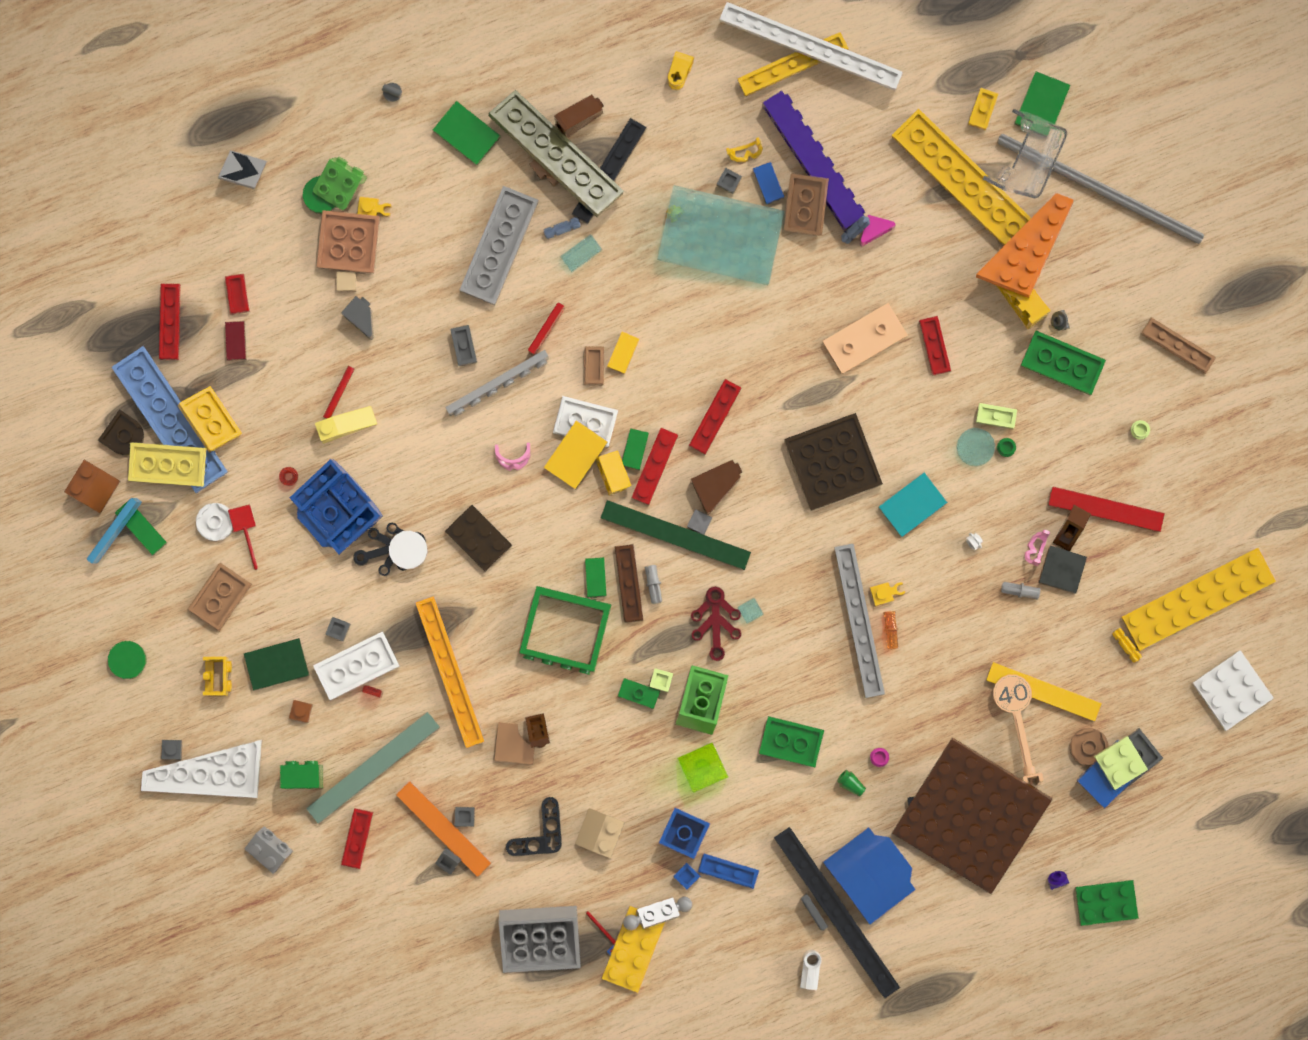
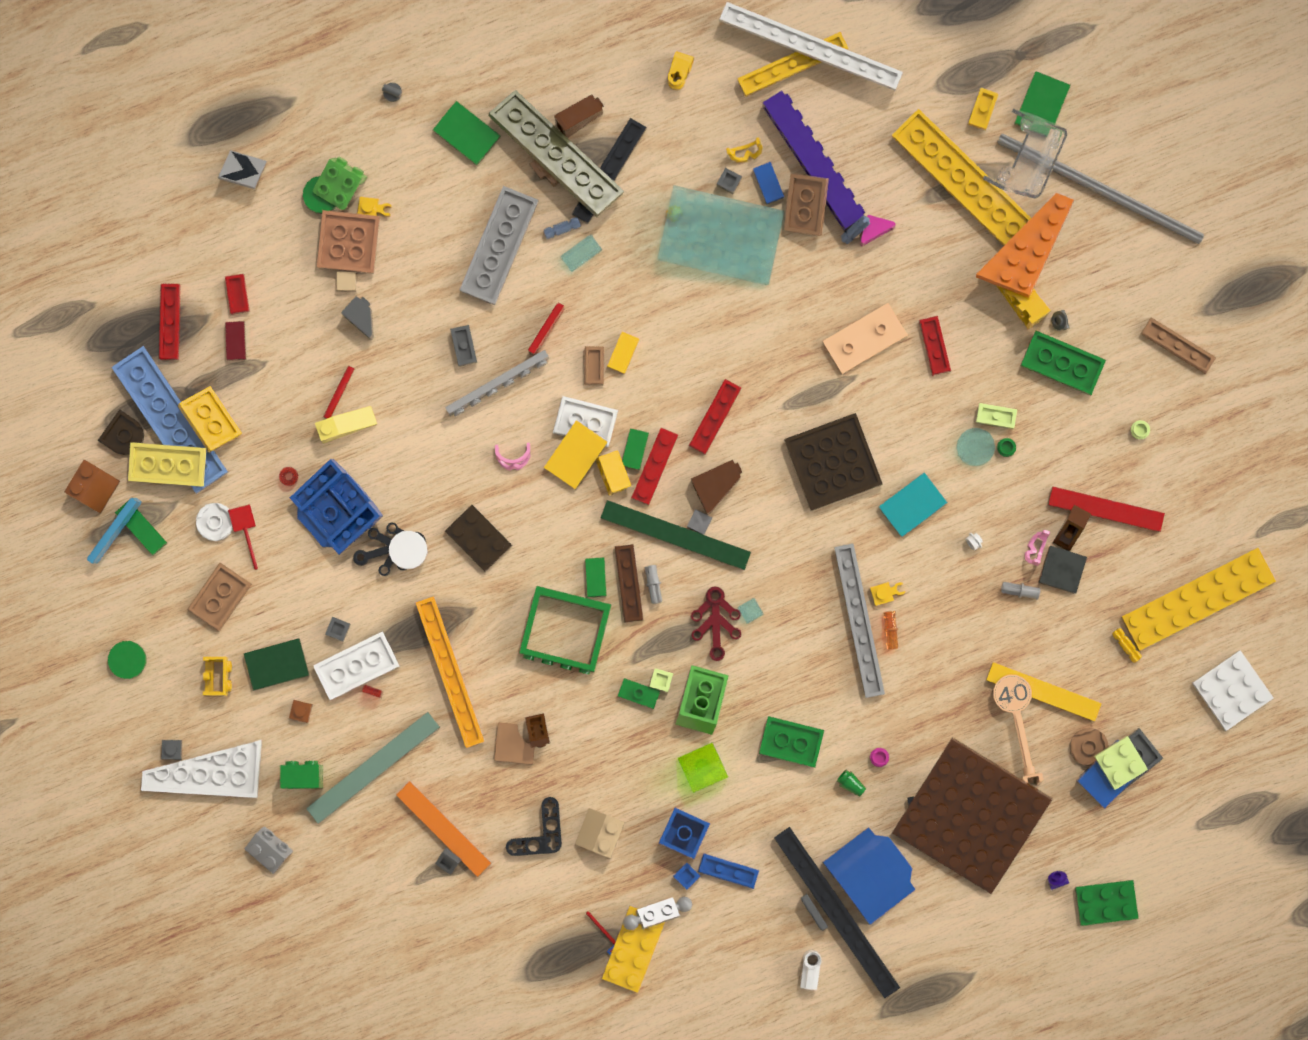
red tile [341,808,374,869] -> none
dark grey plate [455,807,475,827] -> none
light grey slope [499,906,581,973] -> none

